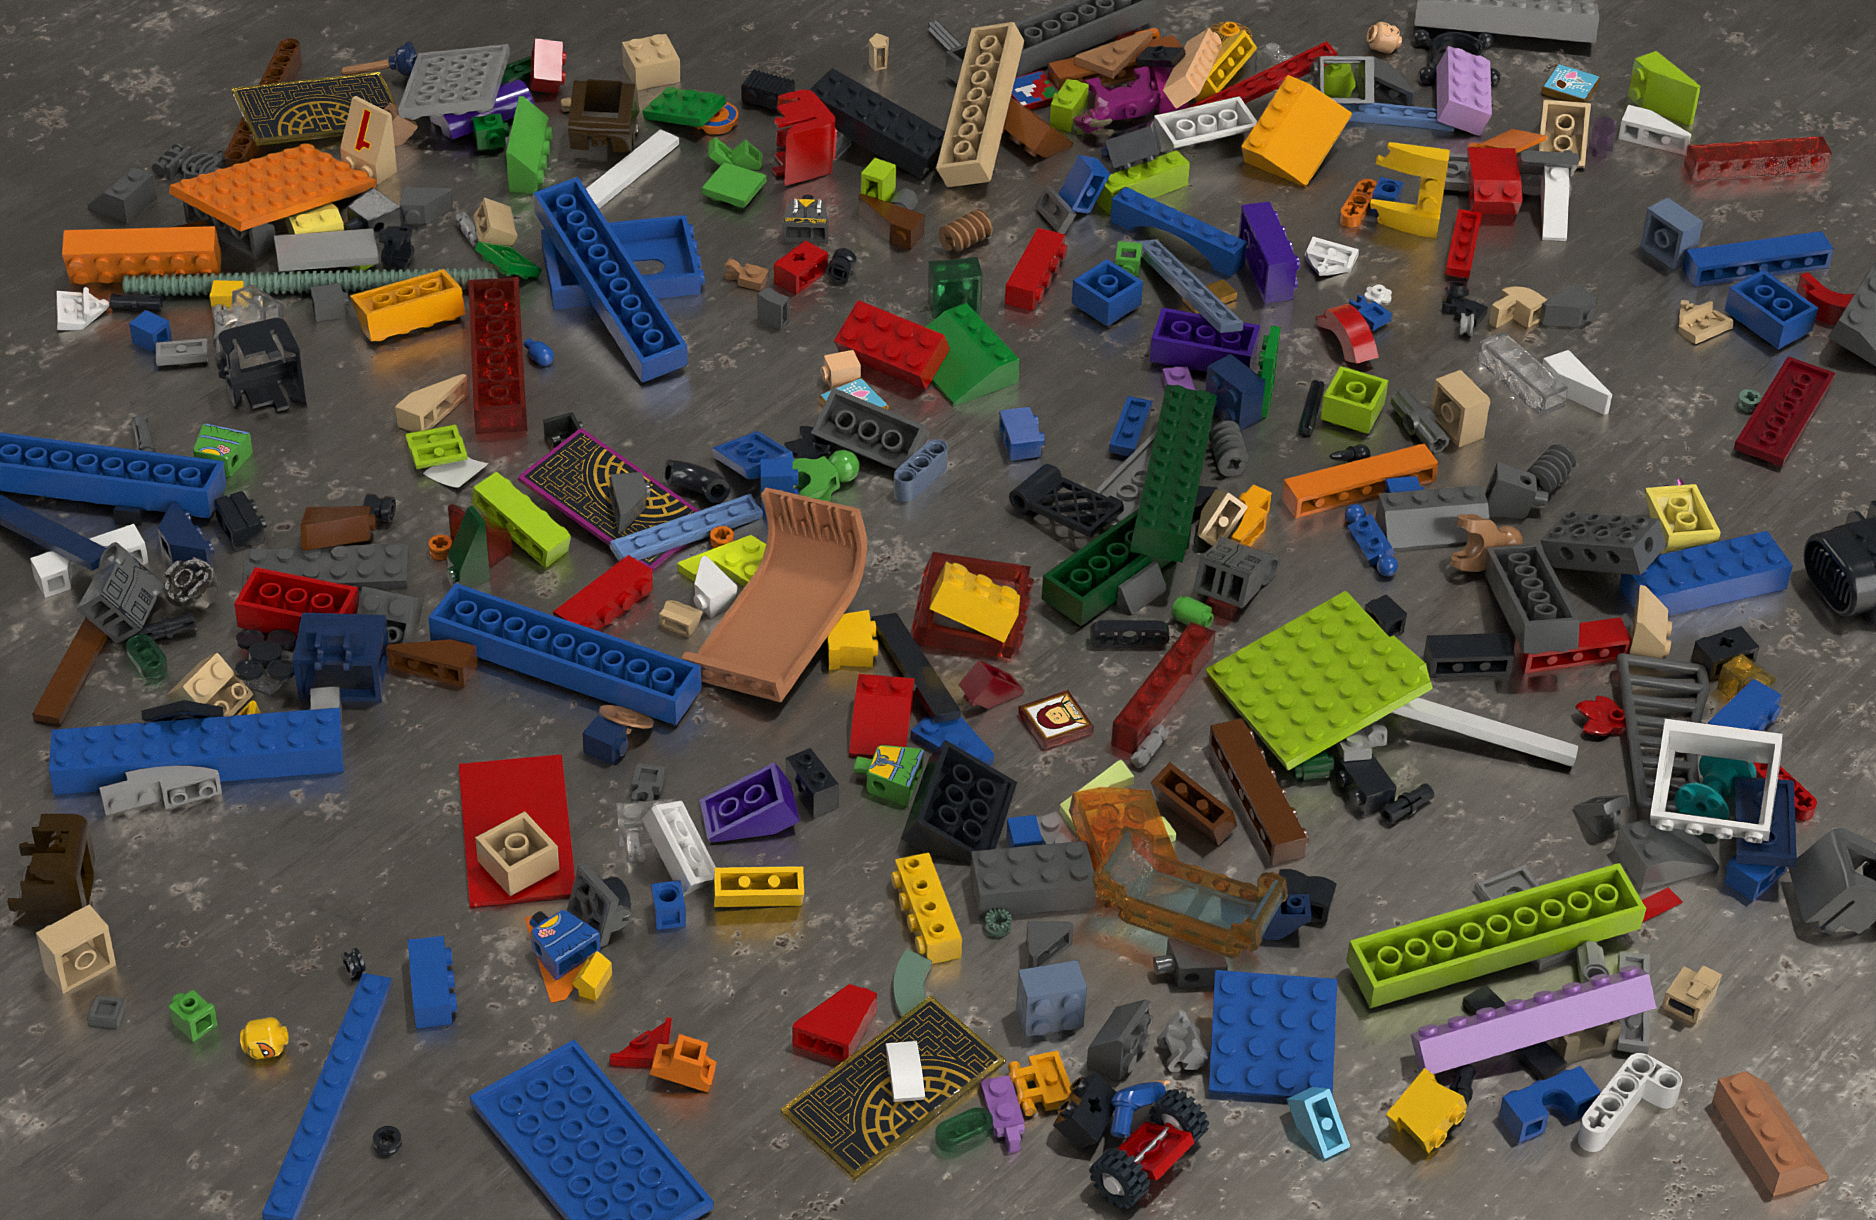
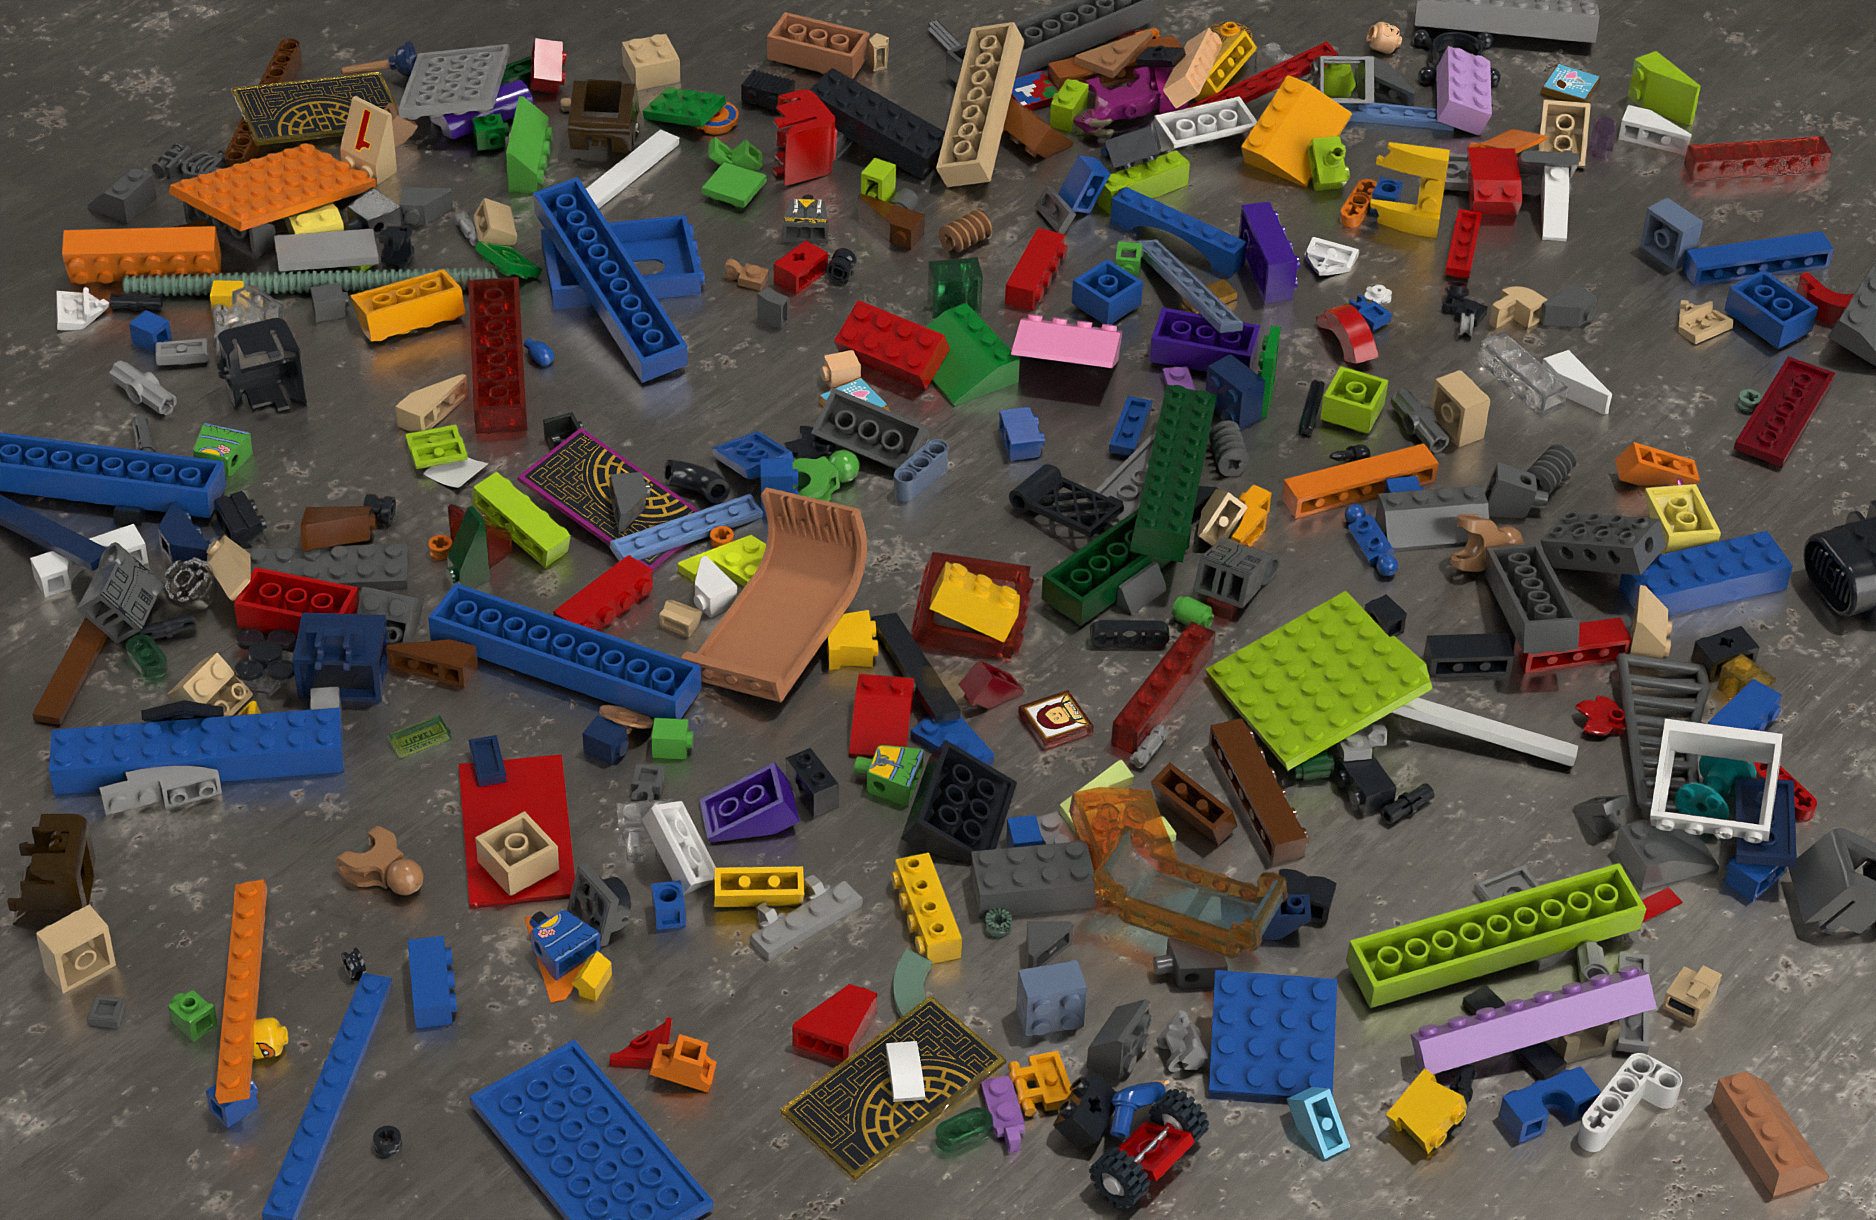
none -> light grey piece [109,360,177,415]
none -> tan slope [206,535,251,601]
none -> blue brick [206,1080,258,1128]
none -> orange plate [215,879,267,1104]
none -> medium nougat piece [335,826,424,896]
none -> clear green tile [388,715,452,759]
none -> dark blue tile [468,735,507,787]
none -> bright green brick [652,718,694,759]
none -> light grey hinge [750,875,863,961]
none -> nougat brick [767,12,870,79]
none -> bright pink slope [1011,314,1122,368]
none -> lime brick [1307,136,1350,191]
none -> orange slope [1615,442,1700,486]

